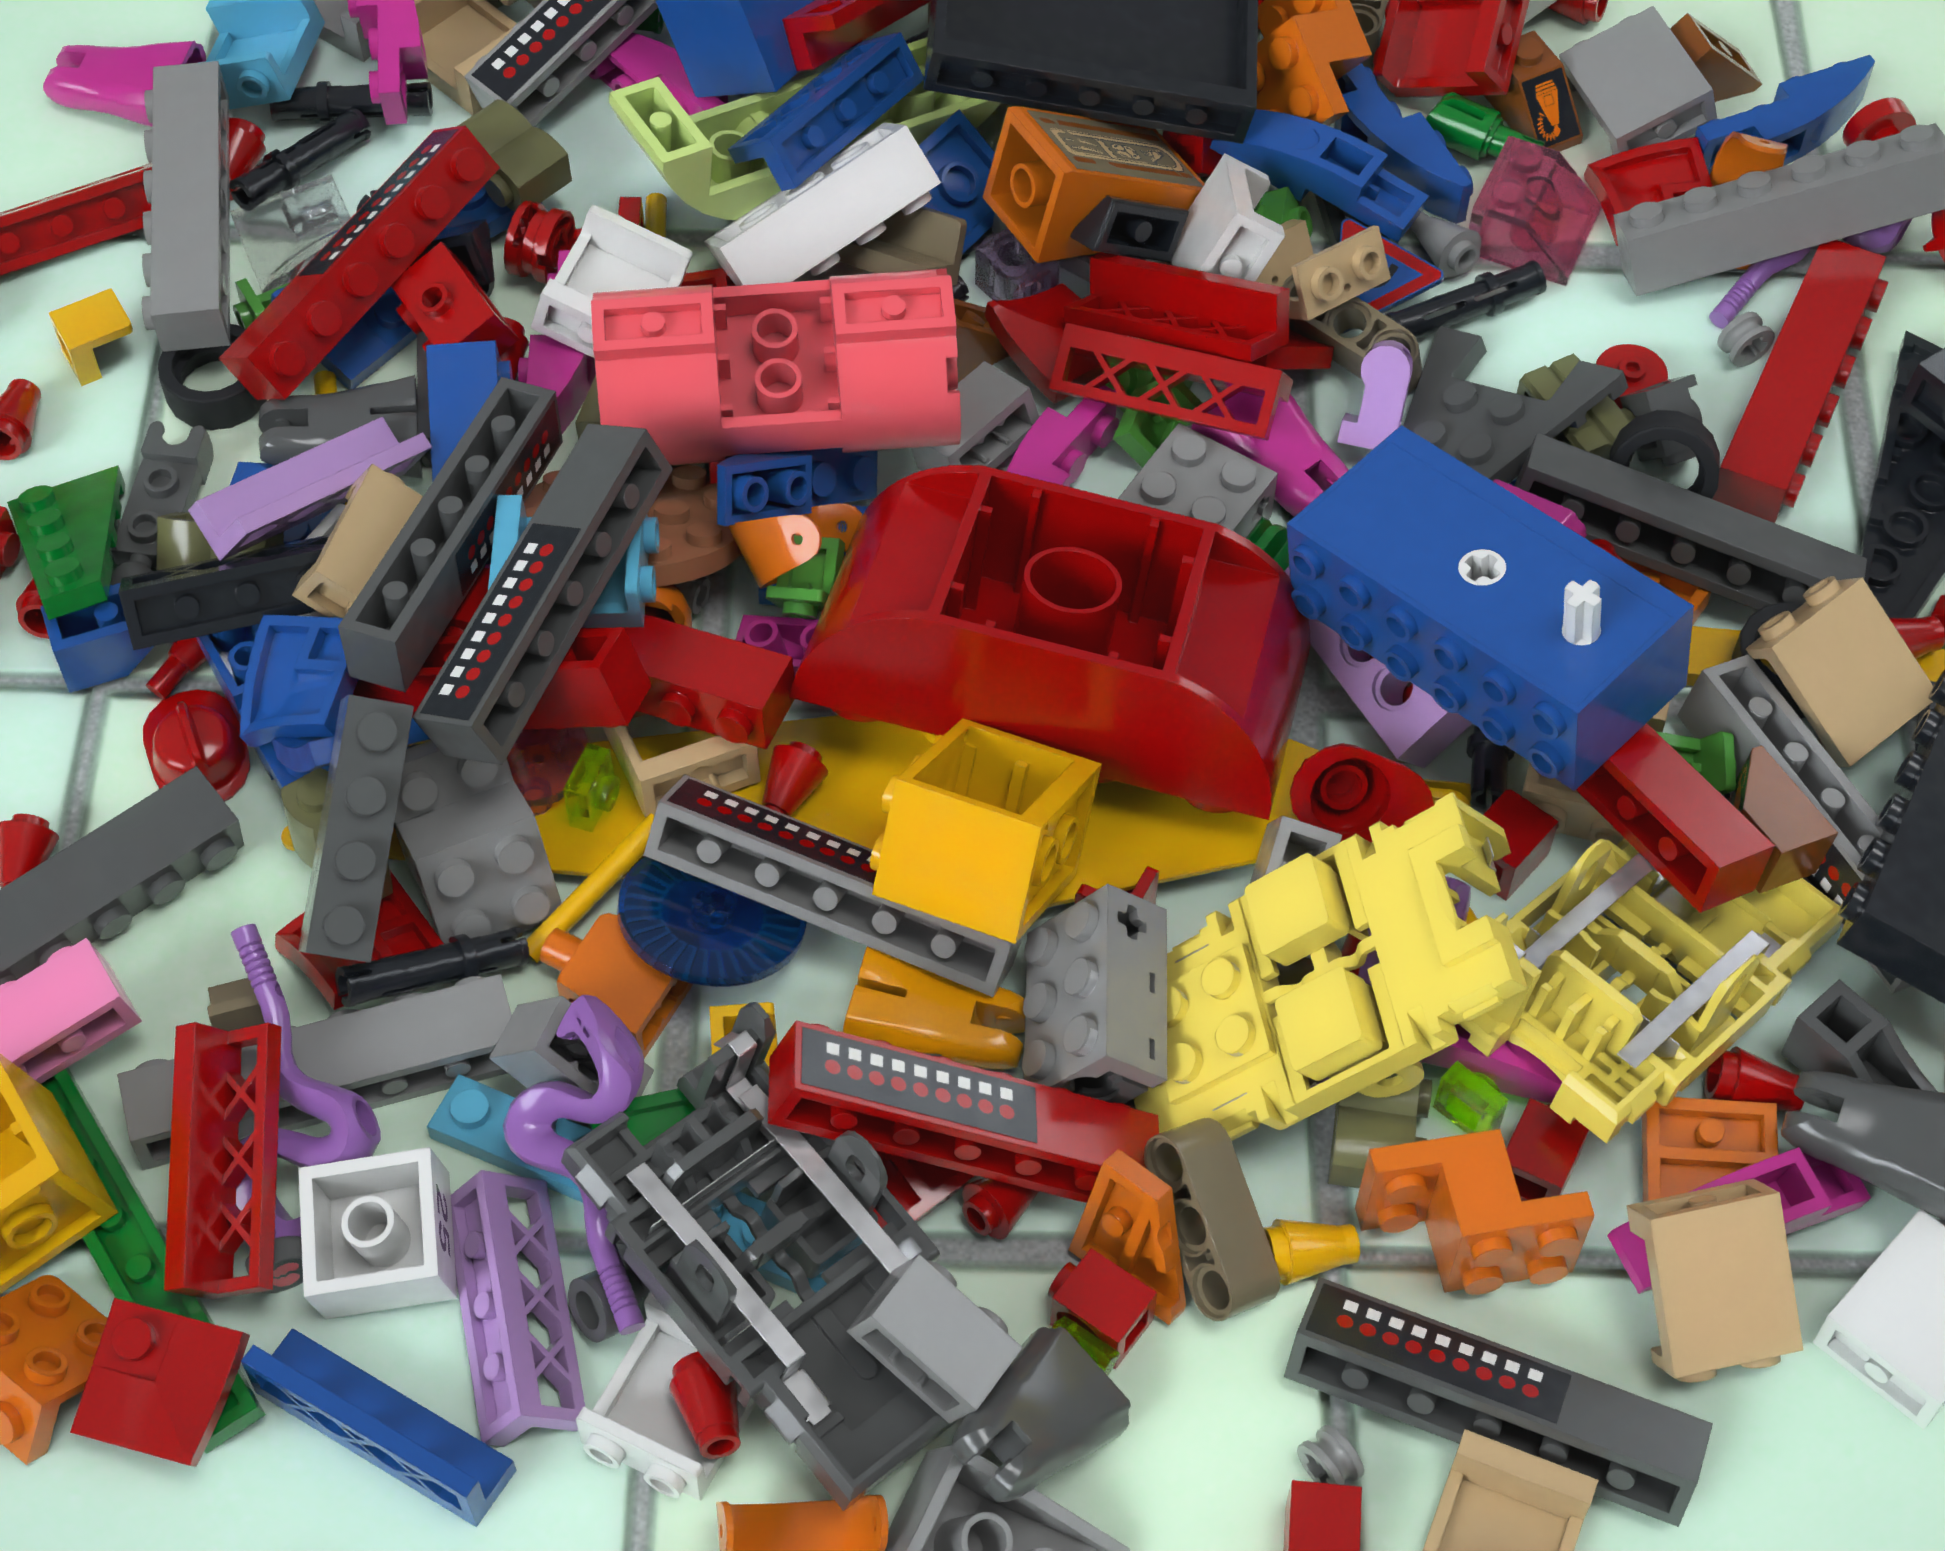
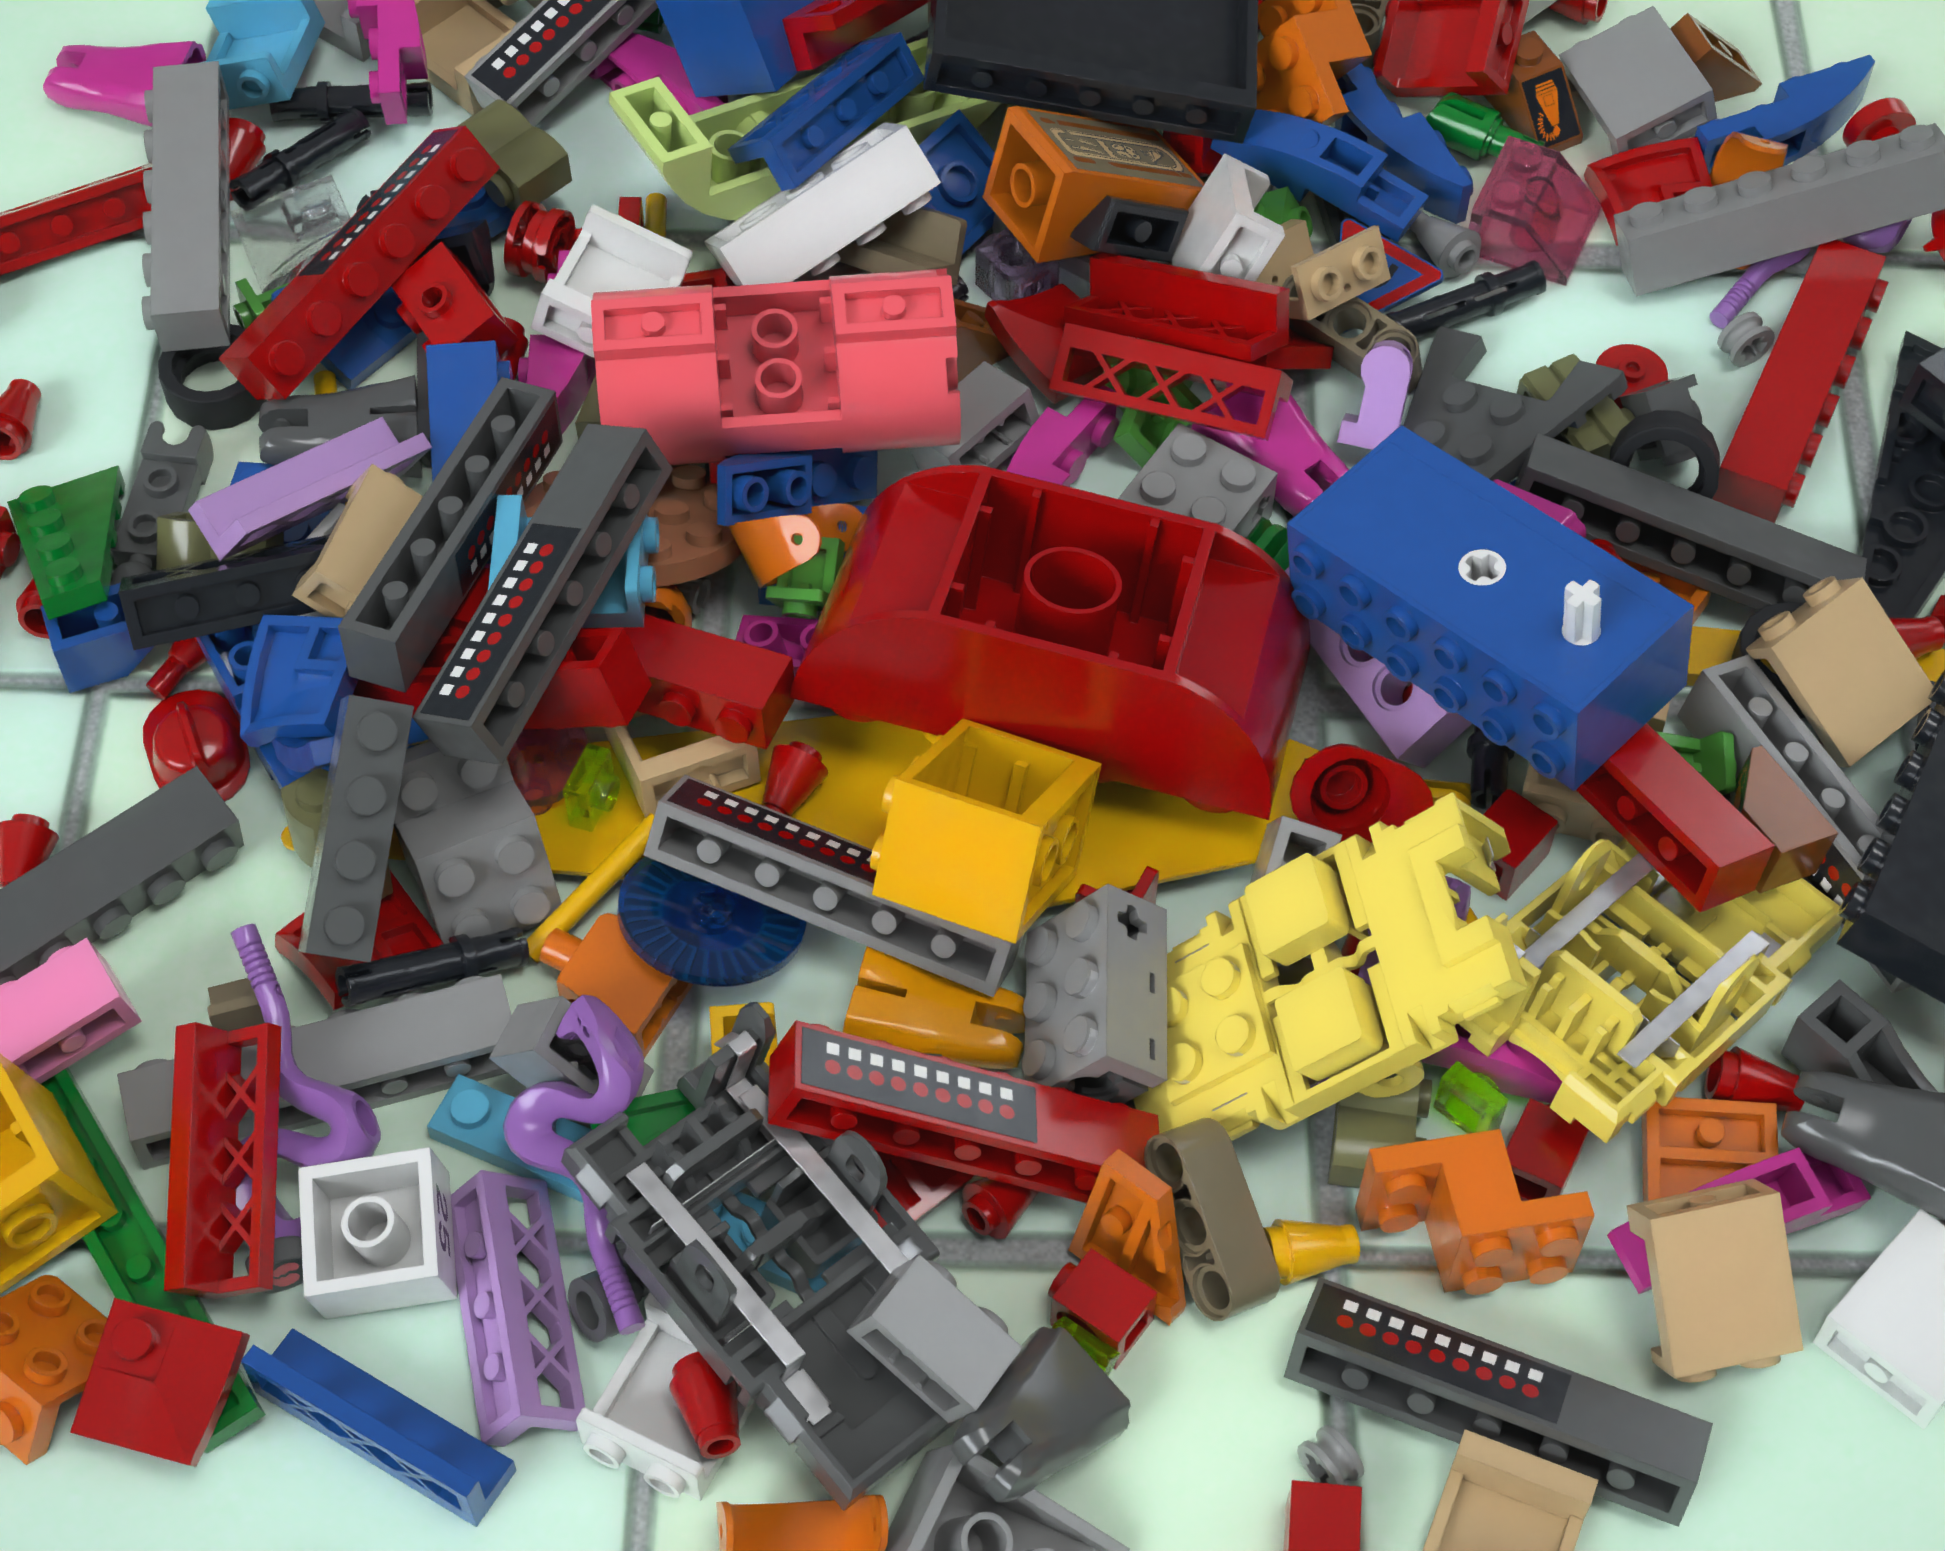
yellow panel [49,288,133,386] -> none

